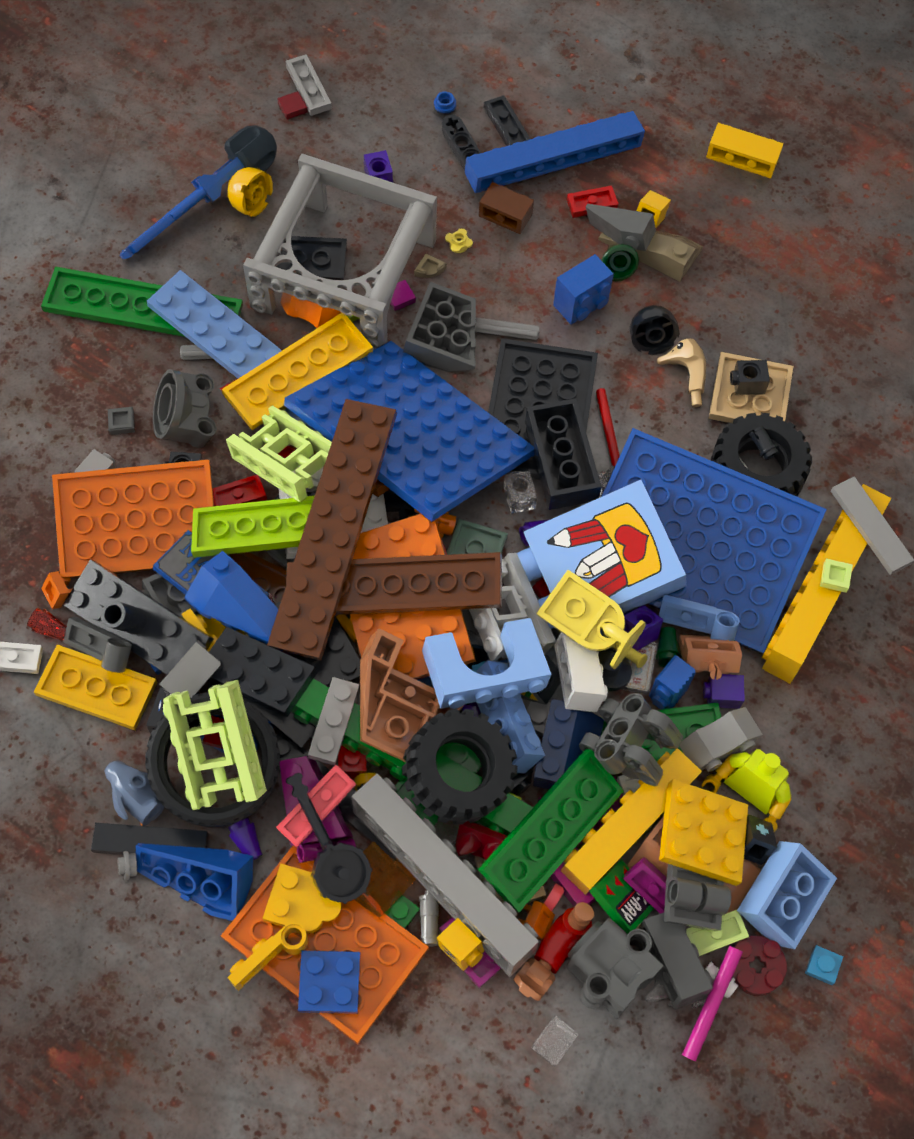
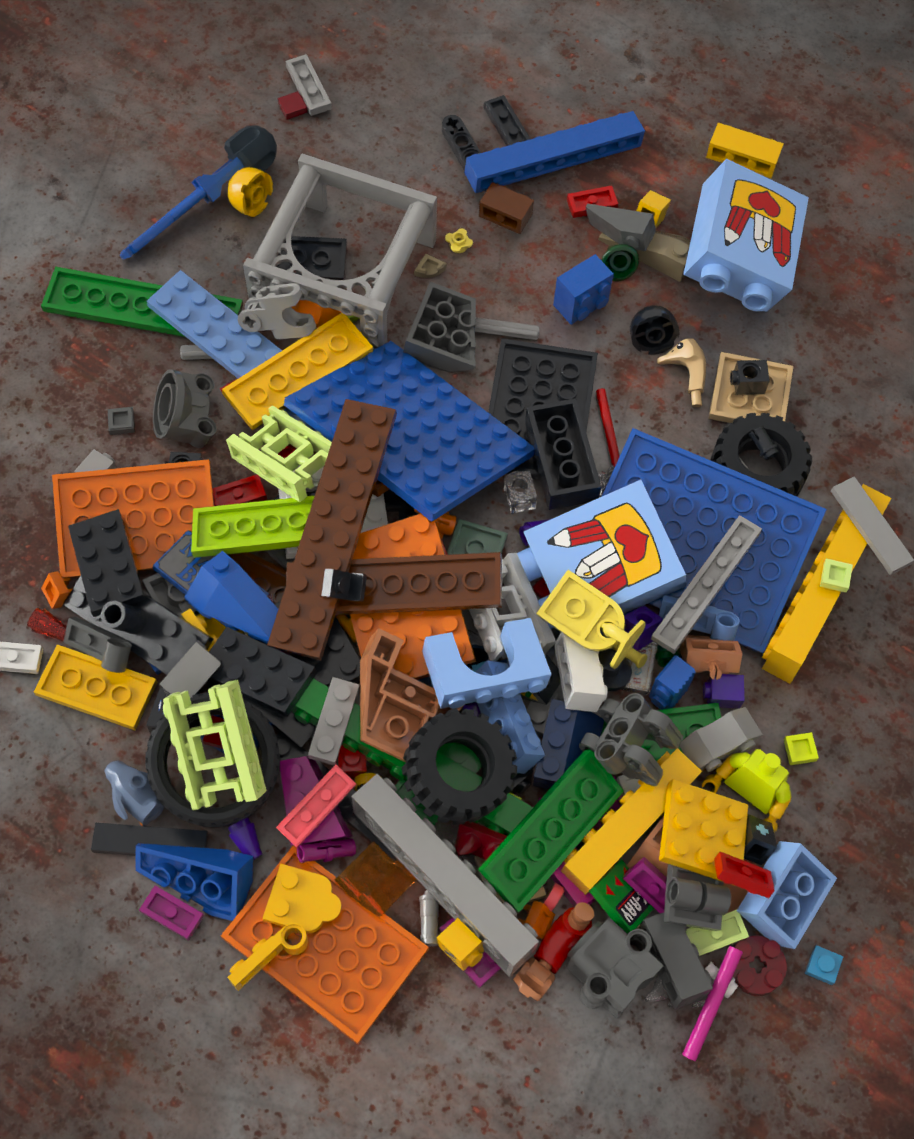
light grey plate [118,851,137,880] -> none
black piece [286,772,372,904] -> none
blue plate [298,951,360,1014] -> none
dark purple brick [364,150,393,182] -> none
green plate [382,891,420,929] -> none
magenta tile [390,280,416,311] -> none
blue plate [434,91,456,113] -> none
clear panel [532,1016,579,1066] -> none
none -> black plate [68,509,146,617]
none -> magenta plate [139,886,204,941]
none -> light grey piece [237,283,316,339]
none -> black bracket [321,569,367,602]
none -> light grey plate [651,515,762,654]
none -> light blue brick [683,158,809,312]
none -> red plate [714,851,775,899]
none -> neon yellow plate [783,732,819,765]

